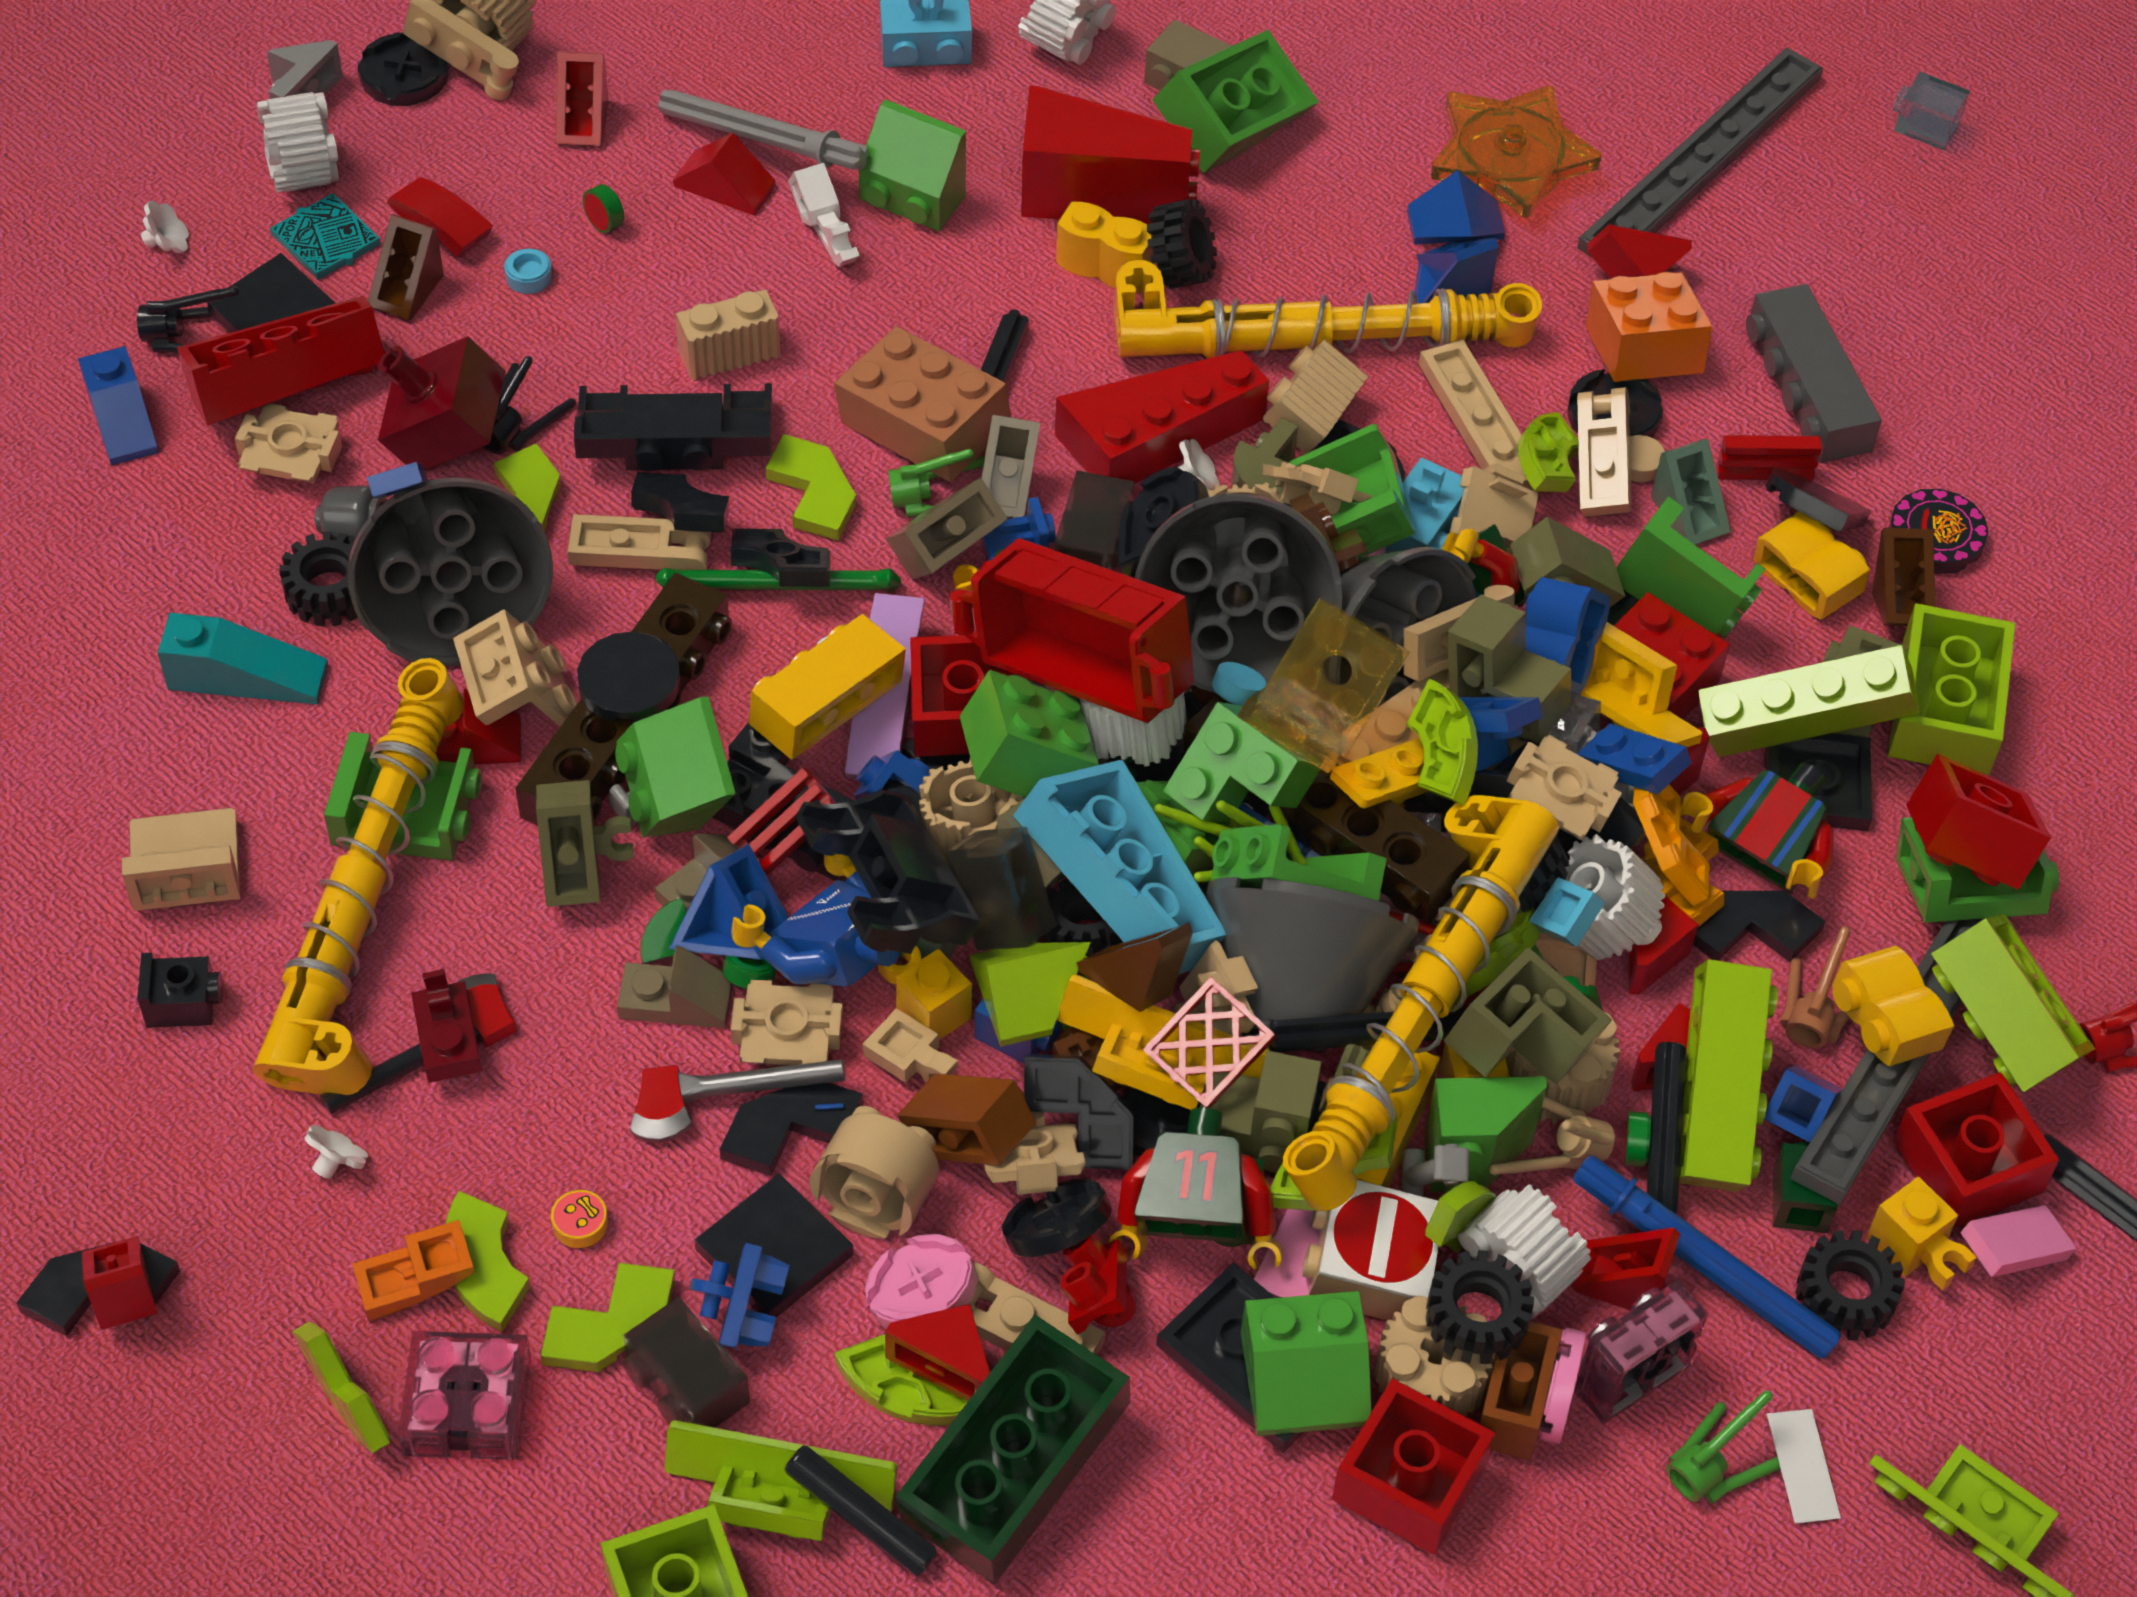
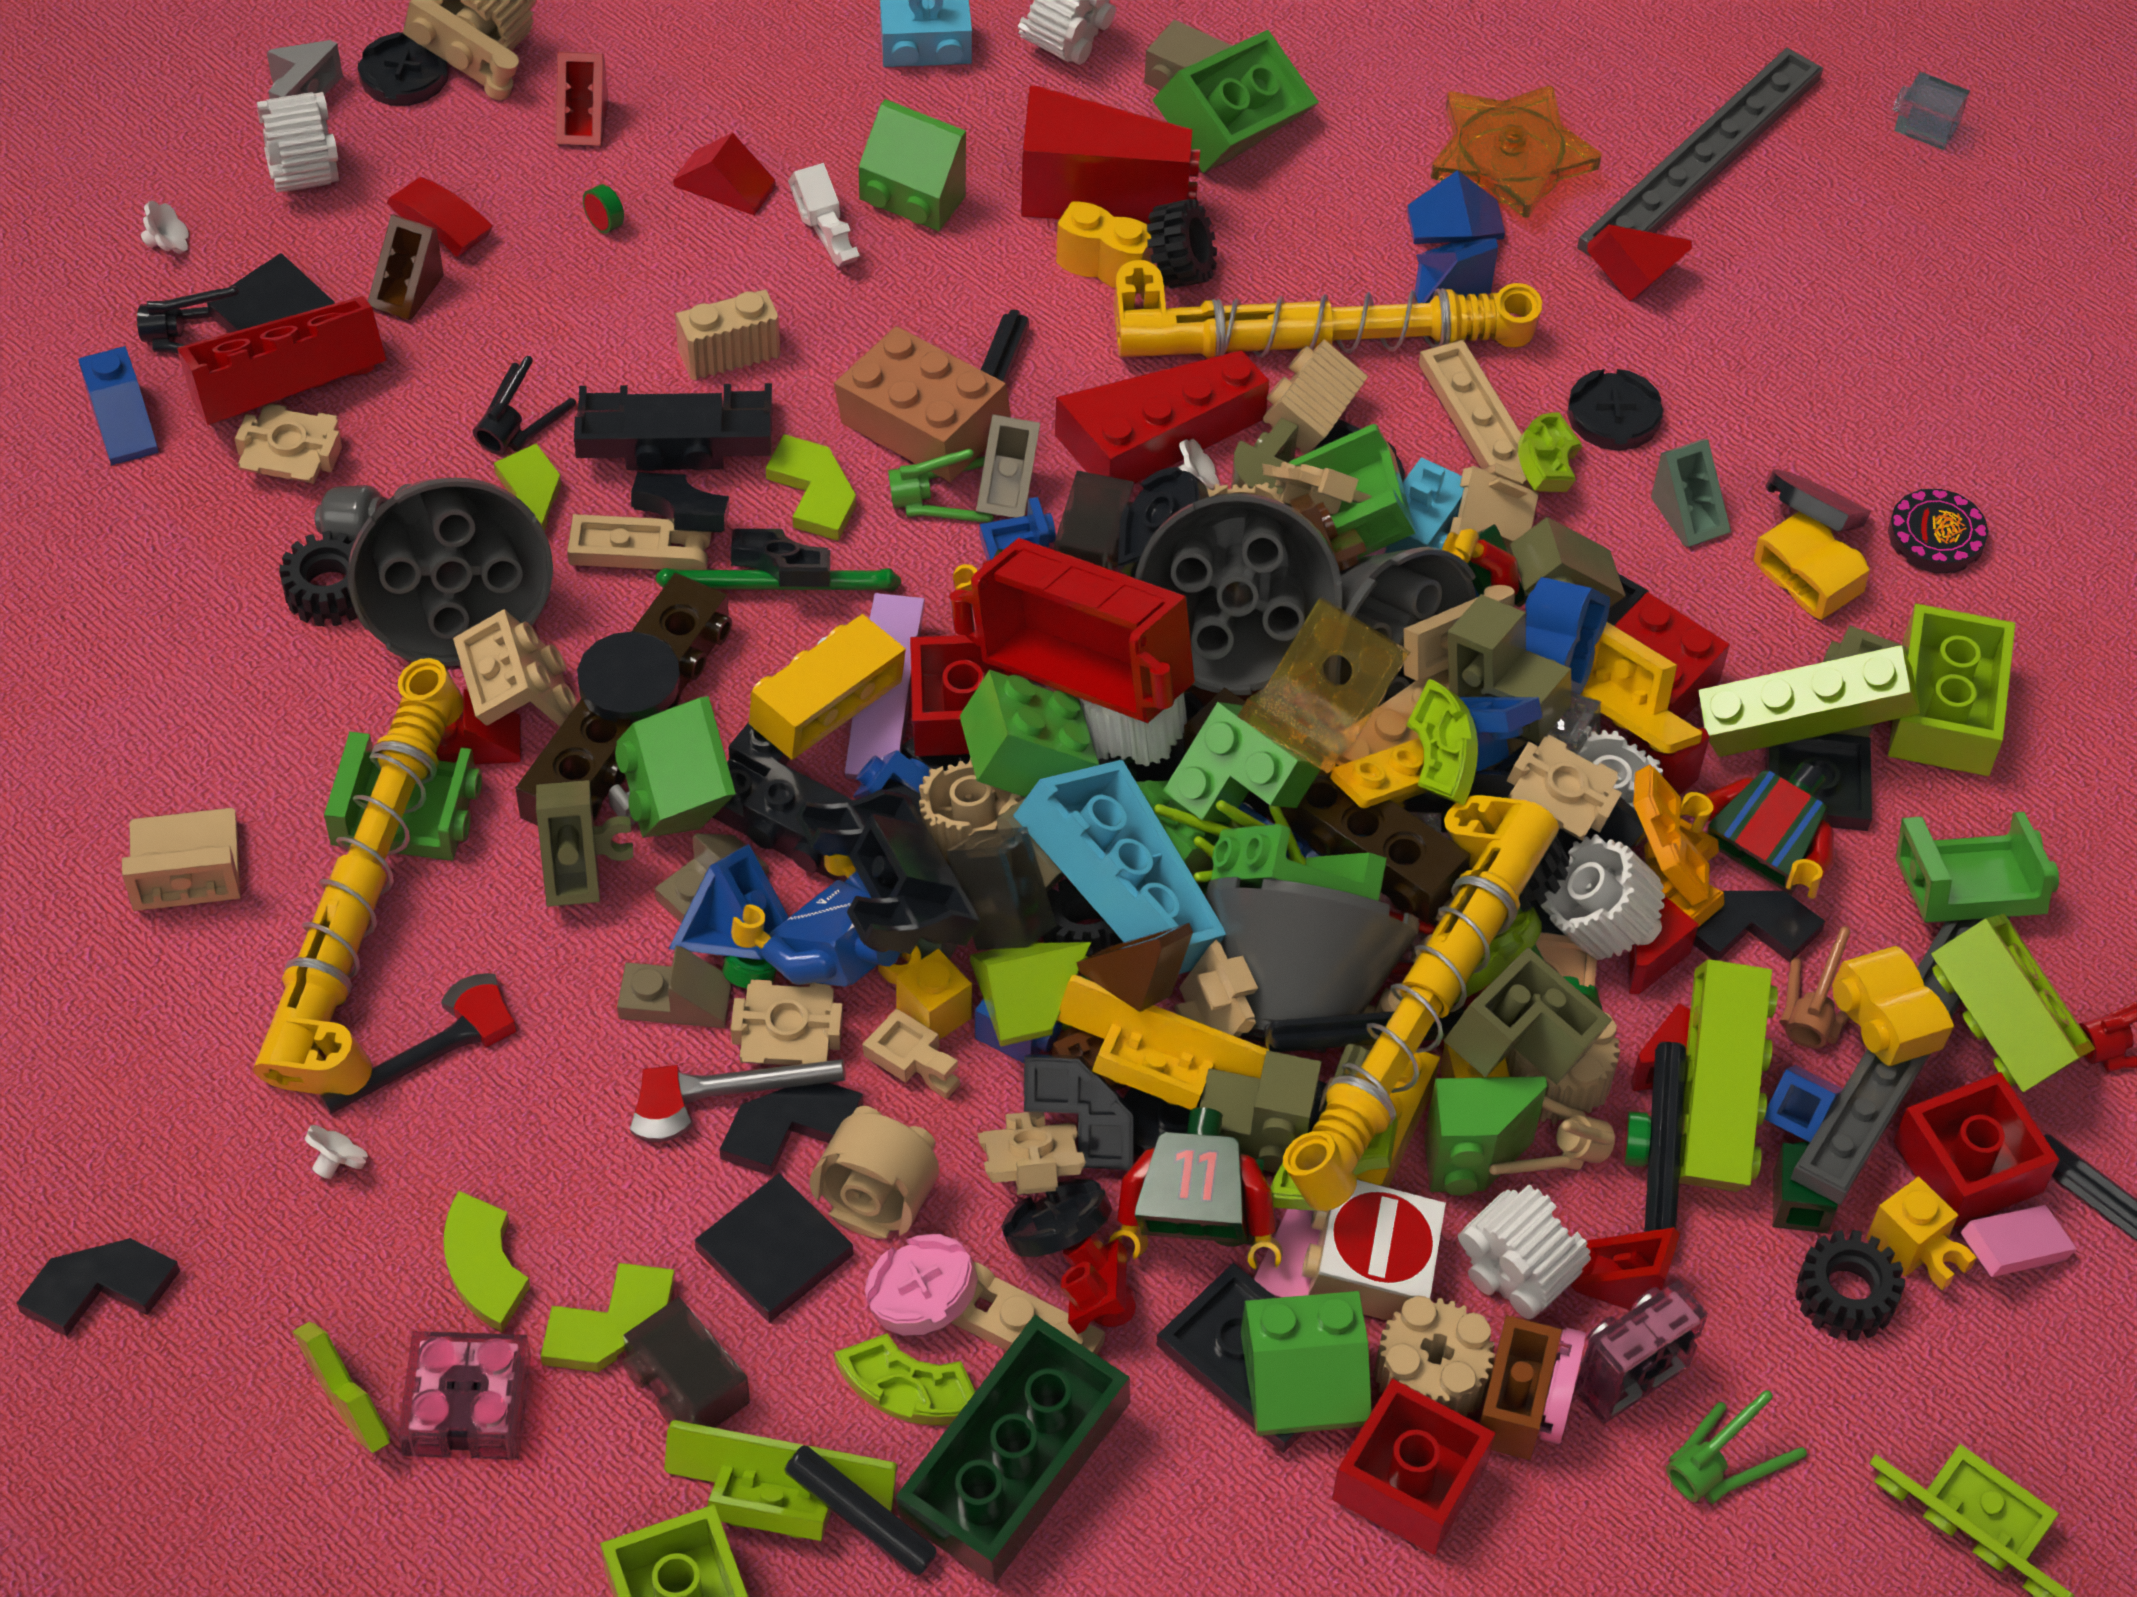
red slope [82,1236,158,1330] -> none
black brick [137,953,223,1028] -> none
teal slope [157,613,328,704] -> none
teal piece [270,193,381,280] -> none
orange slope [352,1220,475,1321] -> none
blue tile [367,462,428,499] -> none
dark red brick [378,336,506,470] -> none
dark red plate [411,969,482,1083] -> none
medium azure tile [504,248,552,294] -> none
tile [551,1190,608,1248] -> none
green tile [640,898,686,963] -> none
light grey axle [658,89,869,170] -> none
blue hips [689,1243,790,1349] -> none
red tile [727,767,837,876] -> none
blue piece [815,1103,845,1110] -> none
red slope [885,1304,990,1401] -> none
dark tan slope [886,478,1008,580] -> none
dark orange brick [897,1073,1037,1166] -> none
window [1143,977,1277,1108] -> none
medium azure tile [1211,662,1267,707] -> none
light grey piece [1402,1144,1469,1197] -> none
lime tile [1425,1181,1496,1254] -> none
black tyre [1425,1250,1534,1364] -> none
medium azure tile [1529,877,1605,948] -> none
blue axle [1573,1155,1841,1358] -> none
tan plate [1577,387,1632,517] -> none
blue plate [1577,723,1692,794] -> none
orange brick [1586,272,1712,382] -> none
bright green panel [1616,496,1765,638] -> none
tan tile [1630,435,1665,482] -> none
red tile [1716,435,1822,480] -> none
dark grey brick [1746,284,1882,463] -> none
white sticker [1767,1409,1841,1524] -> none
reddish brown slope [1872,528,1936,626] -> none
red brick [1906,753,2051,890] -> none

